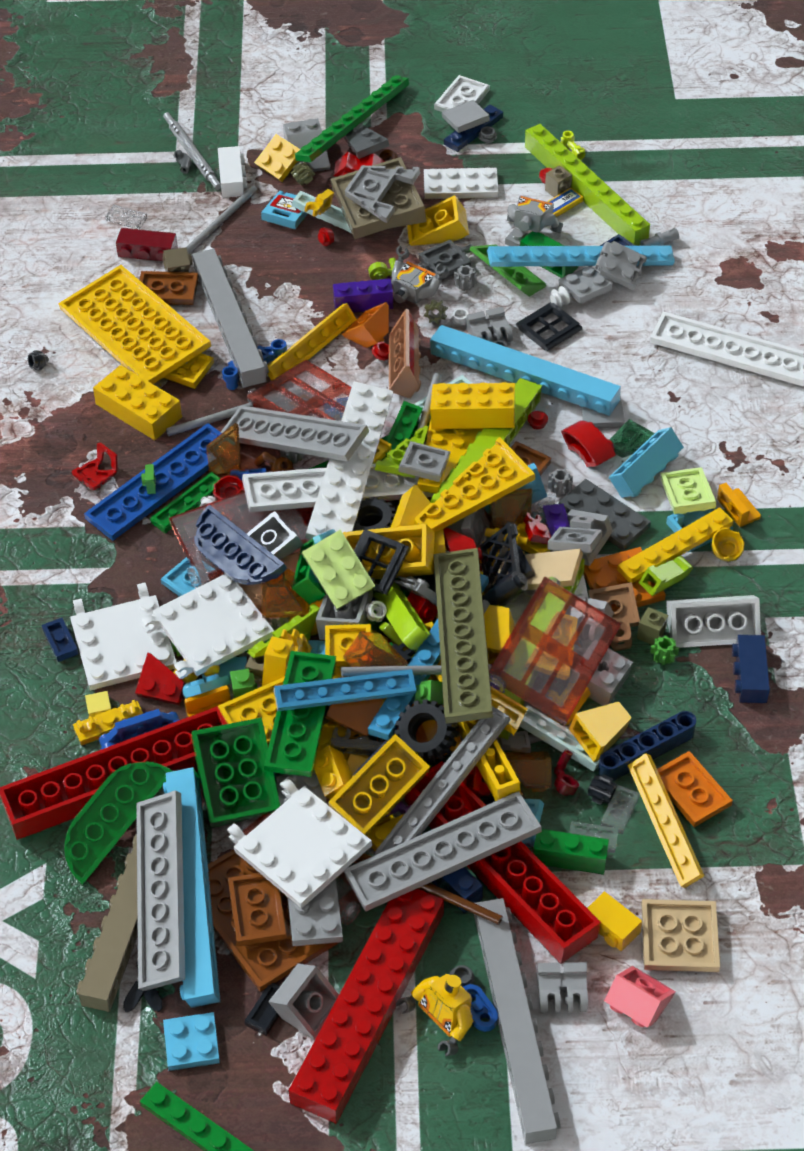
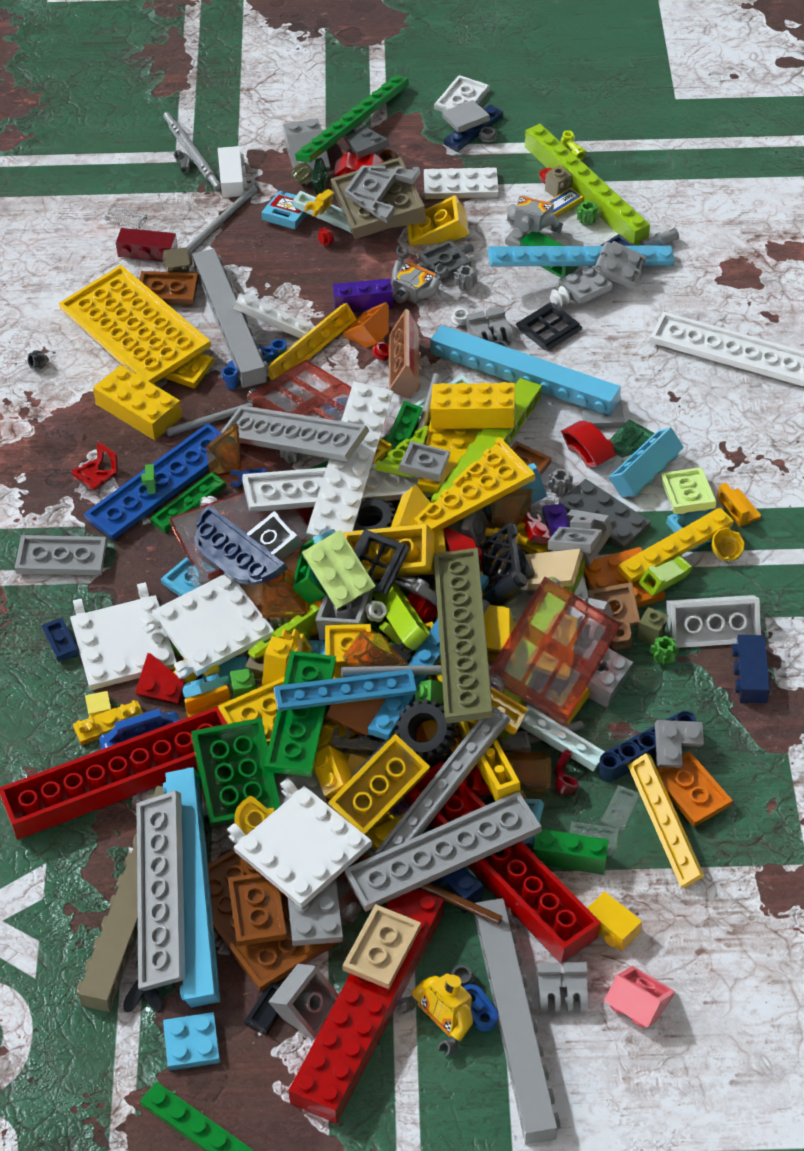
green plate [64,762,173,885] -> none
red hair [213,475,245,506] -> none
yellow plate [254,134,300,182] -> none
reddish brown plate [254,452,293,472] -> none
lime plate [368,258,396,280] -> none
olive gear [423,299,448,324] -> none
bright green slope [470,244,546,297] -> none
red plate [528,411,548,430] -> none
yellow slope [569,702,632,762] -> none
black gear [587,774,617,805] -> none
tan plate [641,899,720,972] -> none
none -> light grey plate [15,535,107,575]
none -> white plate [233,293,312,339]
none -> yellow animal [235,796,274,836]
none -> clear green tile [311,158,327,196]
none -> tan plate [342,904,421,989]
none -> bright green gear [576,201,599,226]
none -> light grey plate [655,720,704,768]

